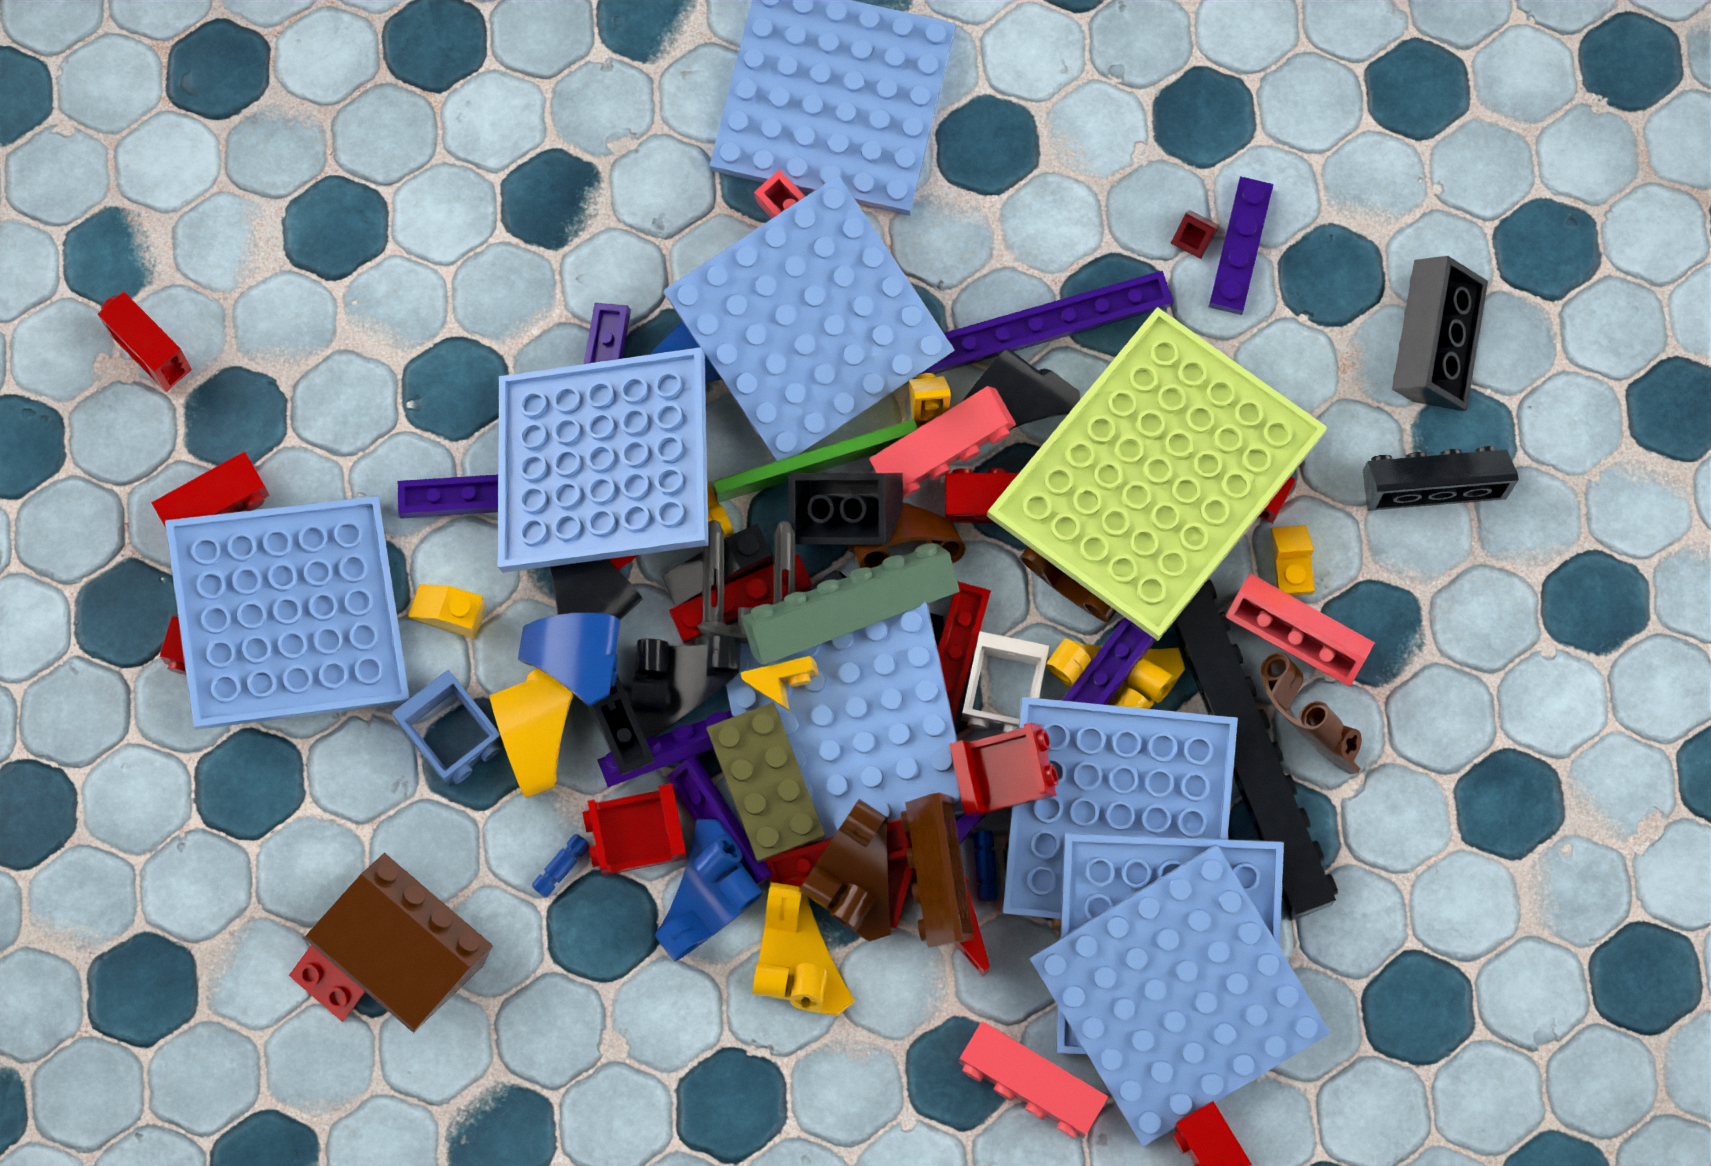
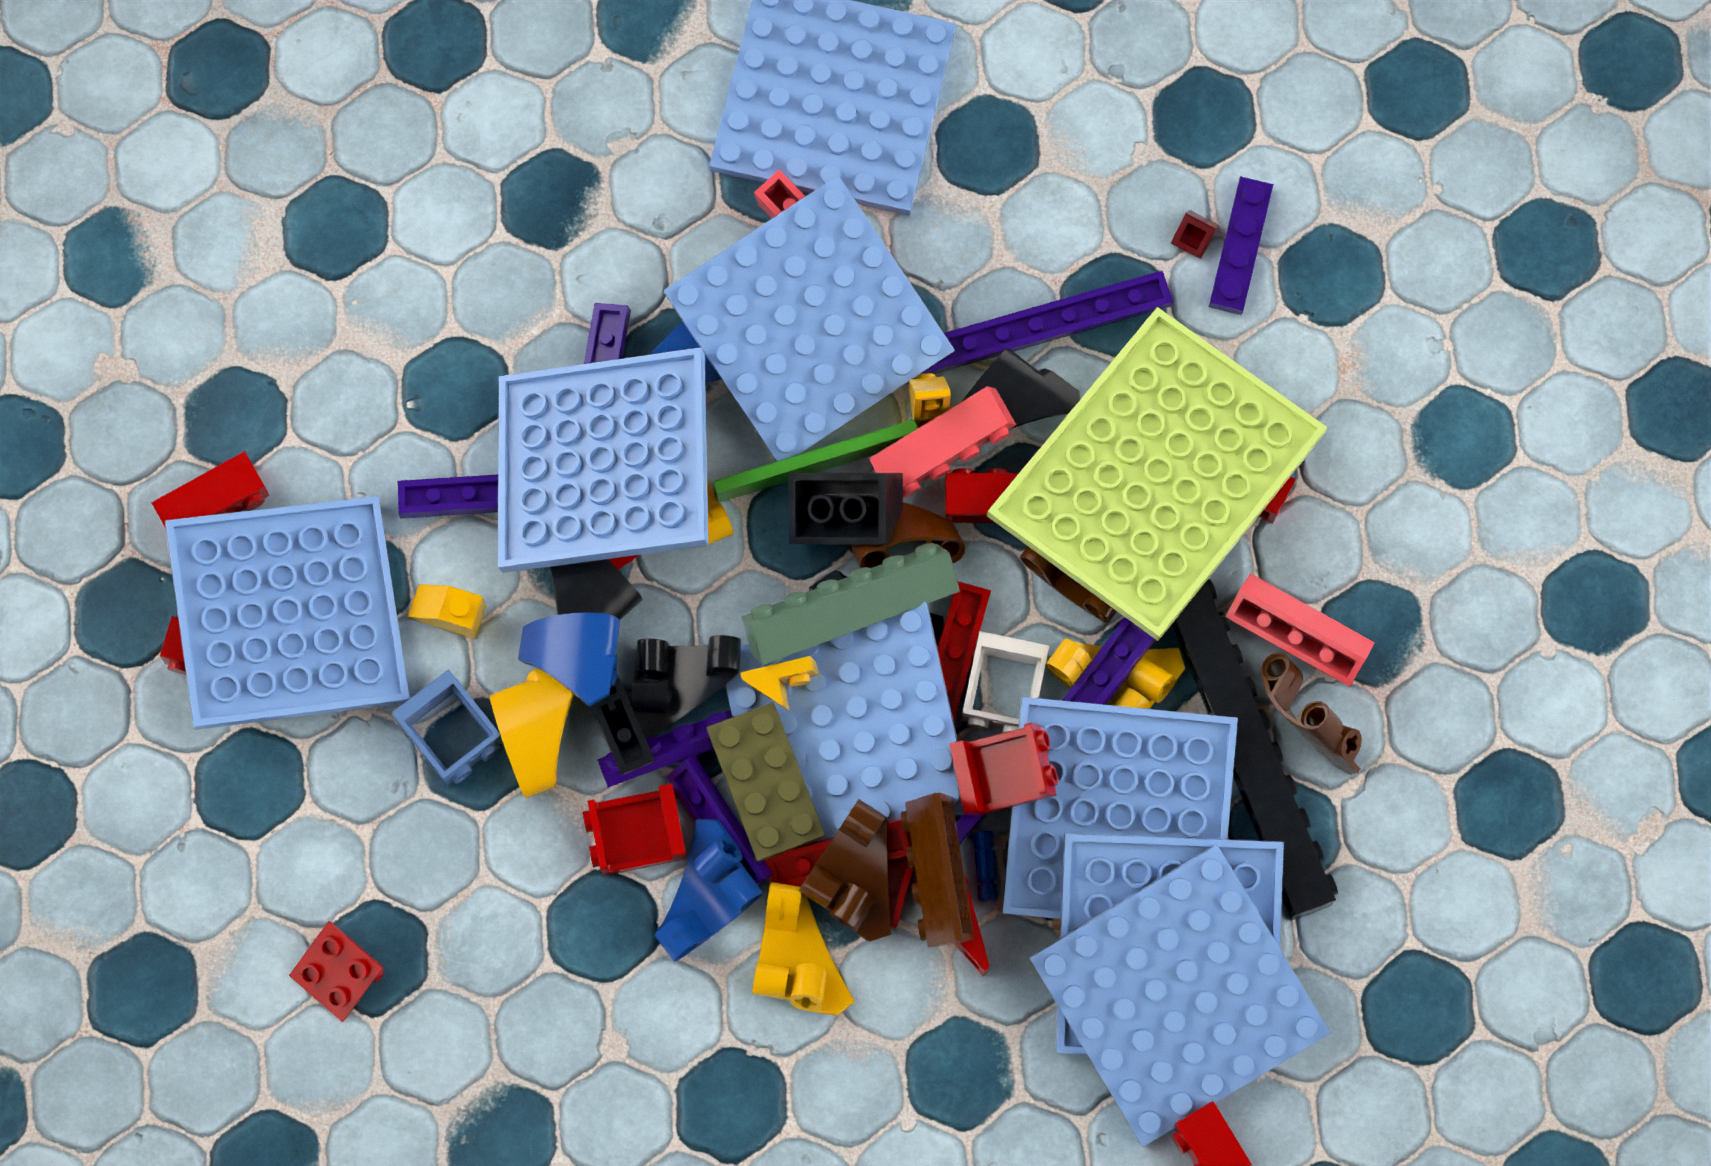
red window [97,291,192,392] -> none
reddish brown slope [305,852,493,1033] -> none
blue axle [532,834,589,898] -> none
black slope [662,524,773,607] -> none
red plate [669,554,813,644] -> none
dark grey piece [697,520,795,643] -> none
coral brick [958,1021,1108,1139] -> none
yellow slope [1270,525,1315,596] -> none
black slope [1363,446,1519,511] -> none
black slope [1392,256,1488,411] -> none

